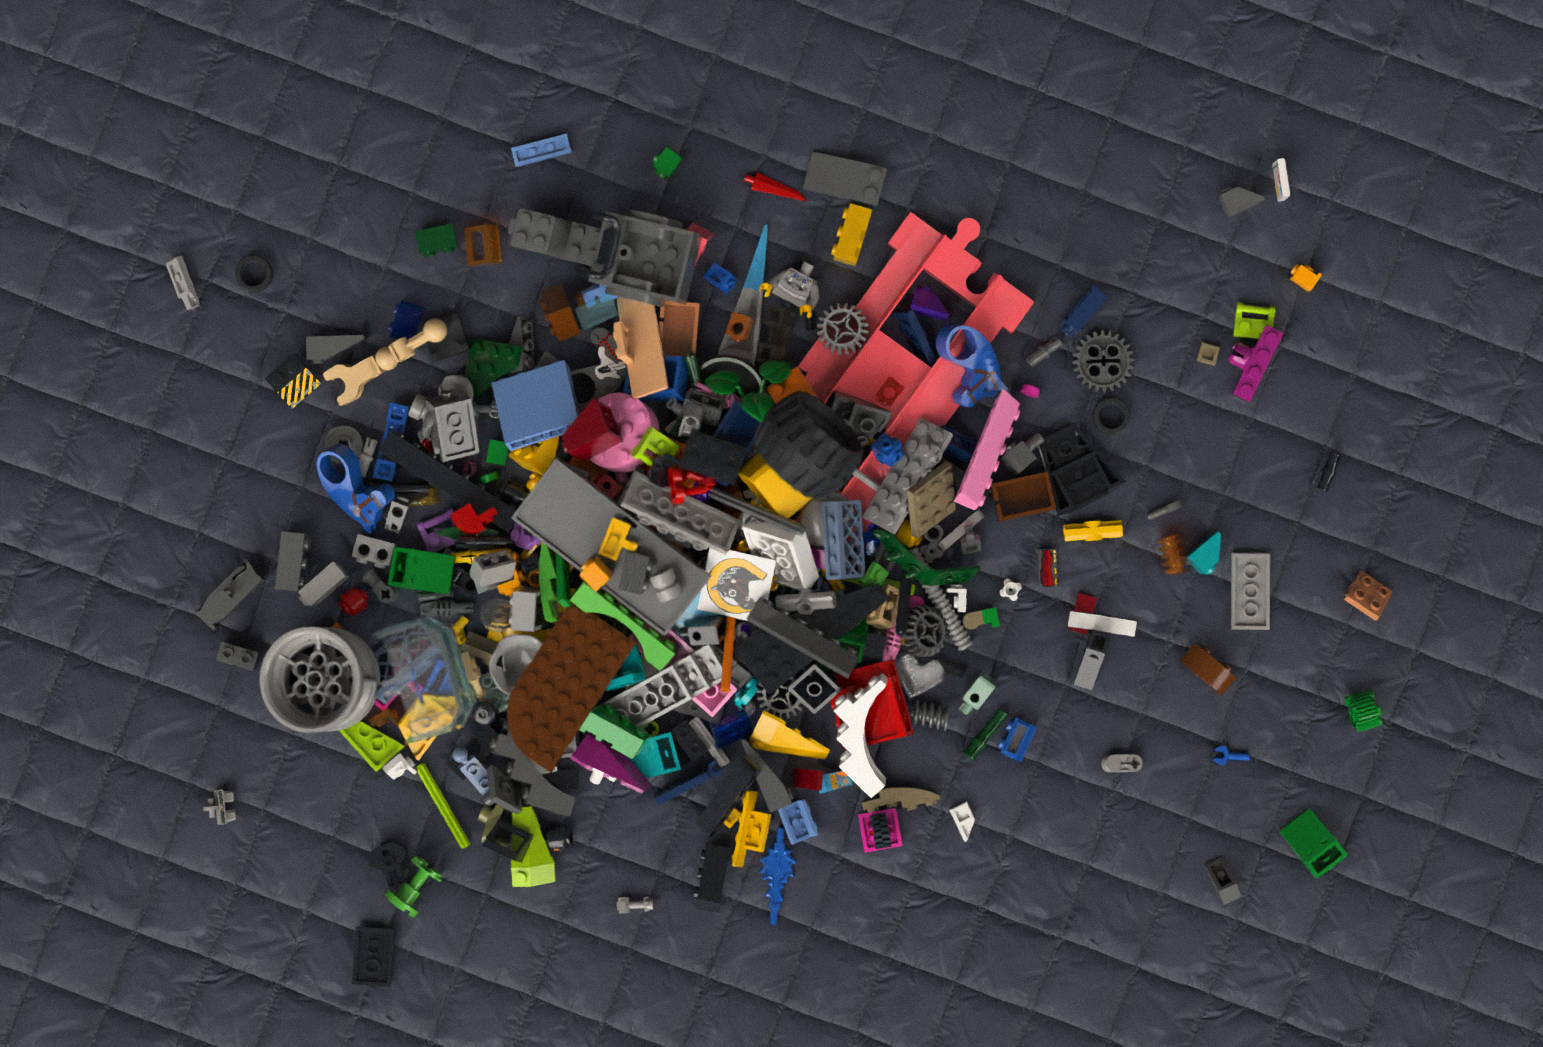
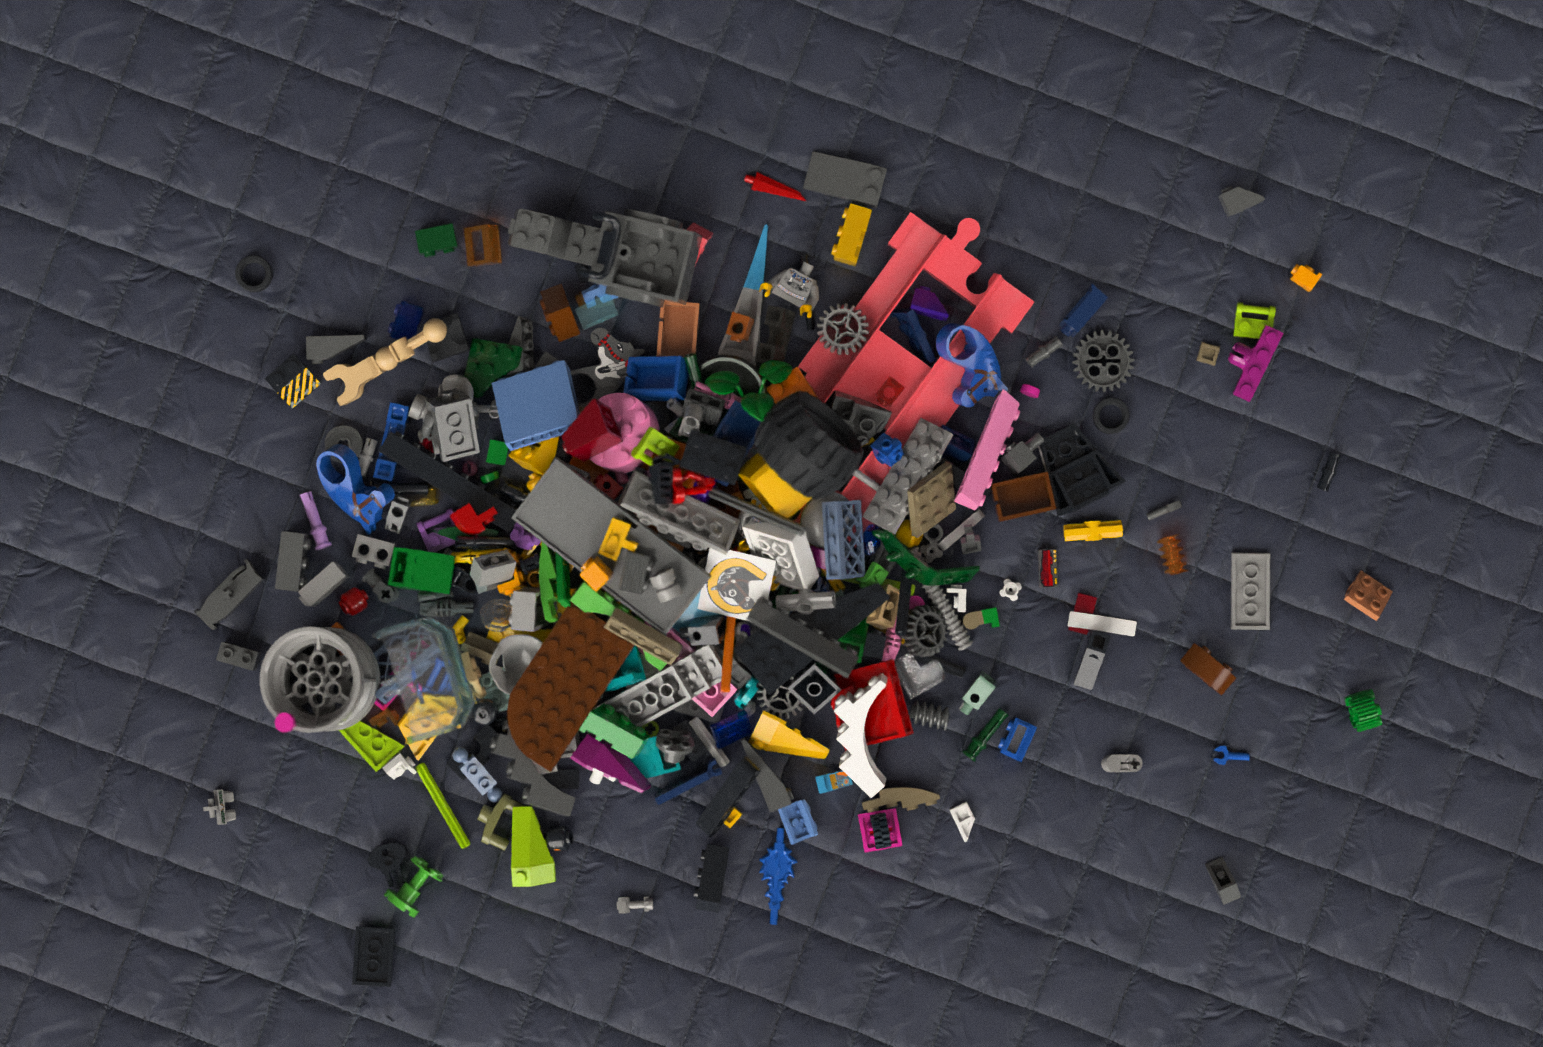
light grey hinge [166,256,200,310] -> none
black tile [482,819,534,863] -> none
dark grey tile [484,765,522,815] -> none
medium blue plate [511,134,572,167] -> none
light nougat bracket [613,297,668,399] -> none
green brick [653,147,682,179] -> none
blue bracket [703,262,737,294] -> none
yellow bracket [731,790,771,867] -> none
dark red tile [792,768,823,791] -> none
teal slope [1185,531,1221,575] -> none
white tile [1272,158,1290,202] -> none
green slope [1279,808,1348,879] -> none
none -> dark pink tile [275,712,296,732]
none -> lavender pin [300,491,332,550]
none -> dark tan slope [604,608,682,665]
none -> black slope [649,463,673,505]
none -> dark grey plate [656,729,695,764]

